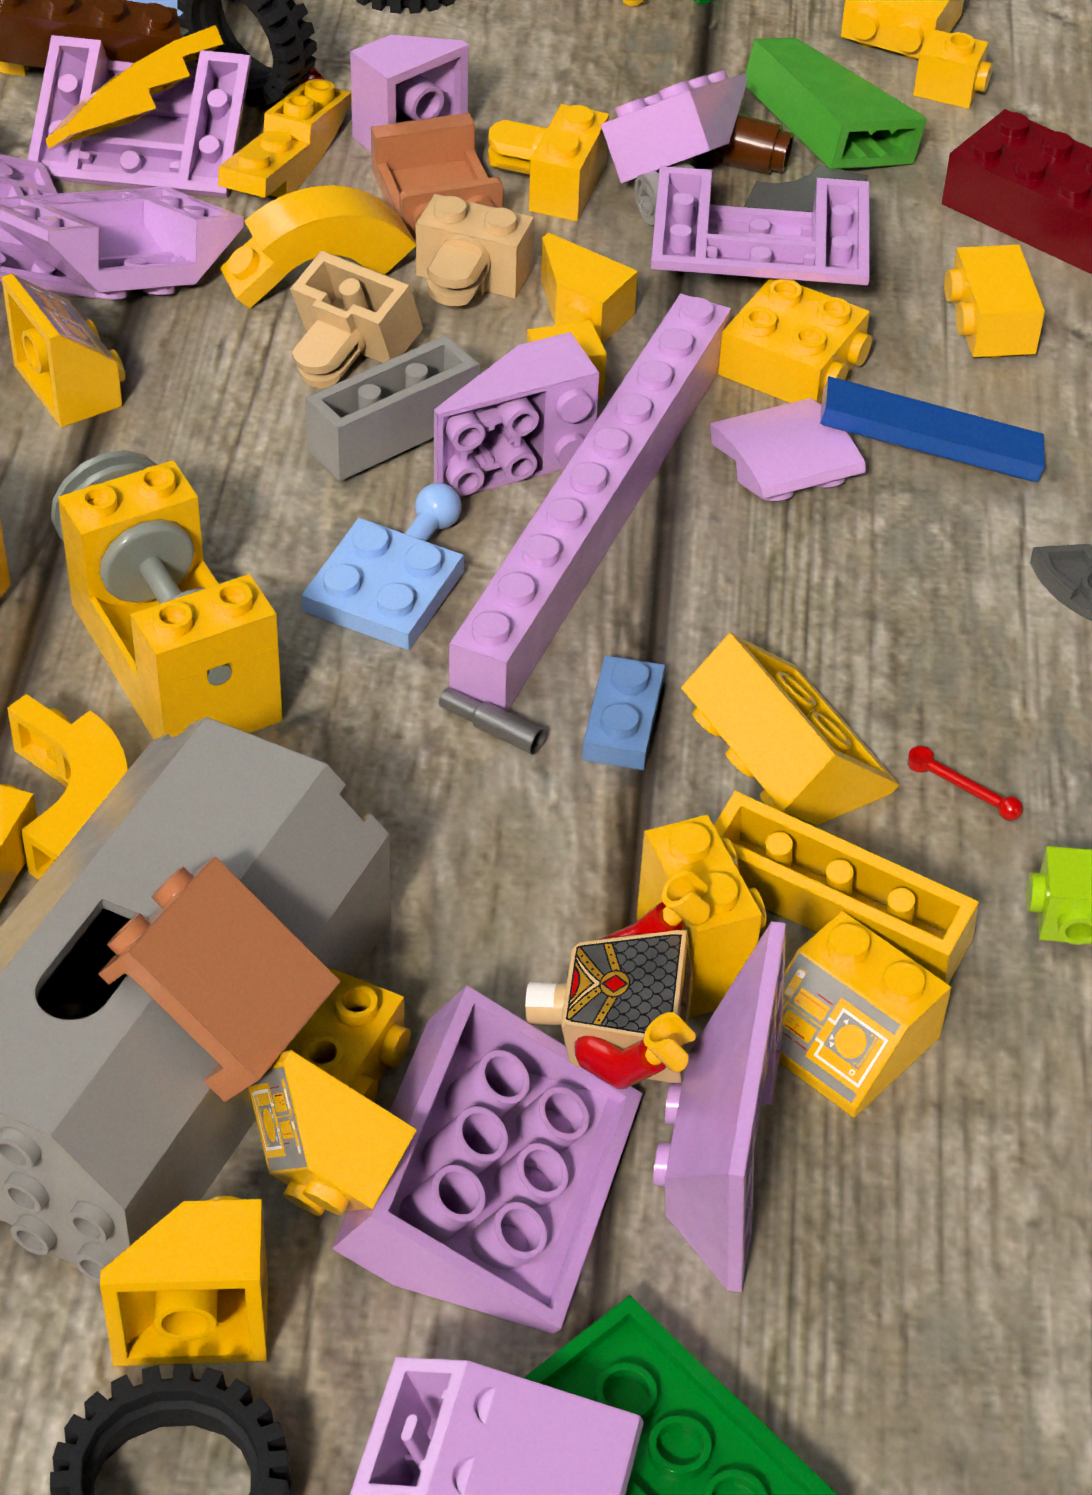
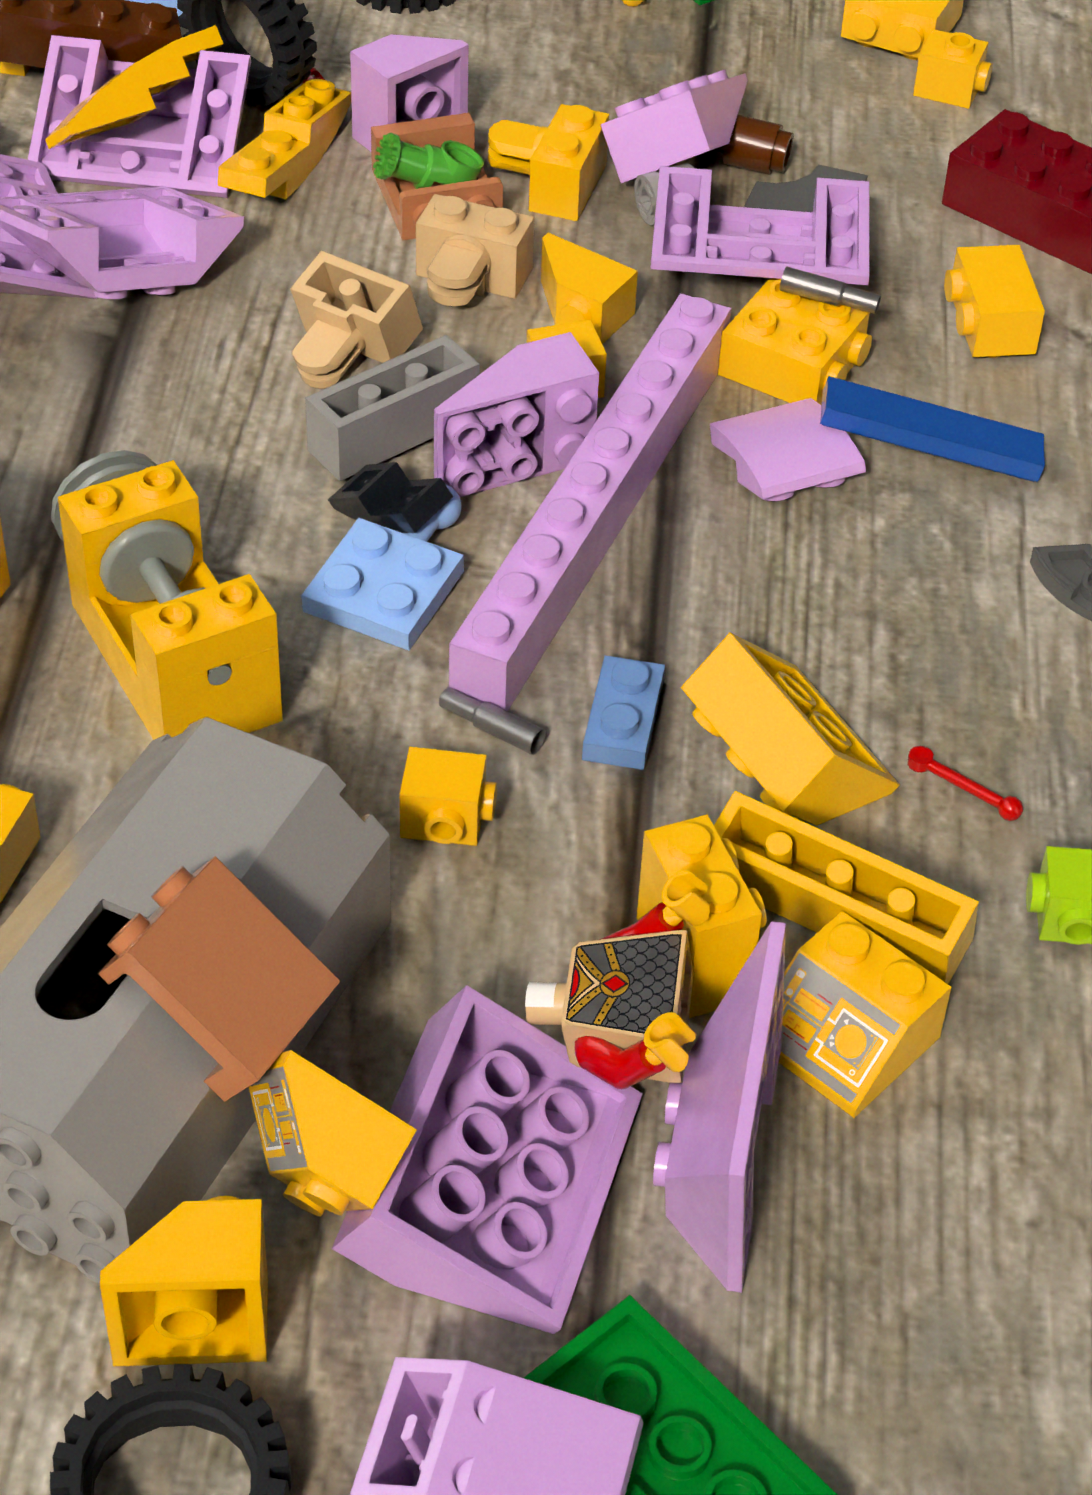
yellow slope [1,273,125,428] -> none
yellow arch [7,694,128,880] -> none
yellow arch [220,185,416,309] -> none
yellow brick [283,967,411,1102] -> none
bright green slope [745,37,927,169] -> none
none -> black slope [328,462,453,533]
none -> bright green connector [373,132,484,189]
none -> yellow brick [399,747,497,846]
none -> flat silver pin [780,266,881,314]

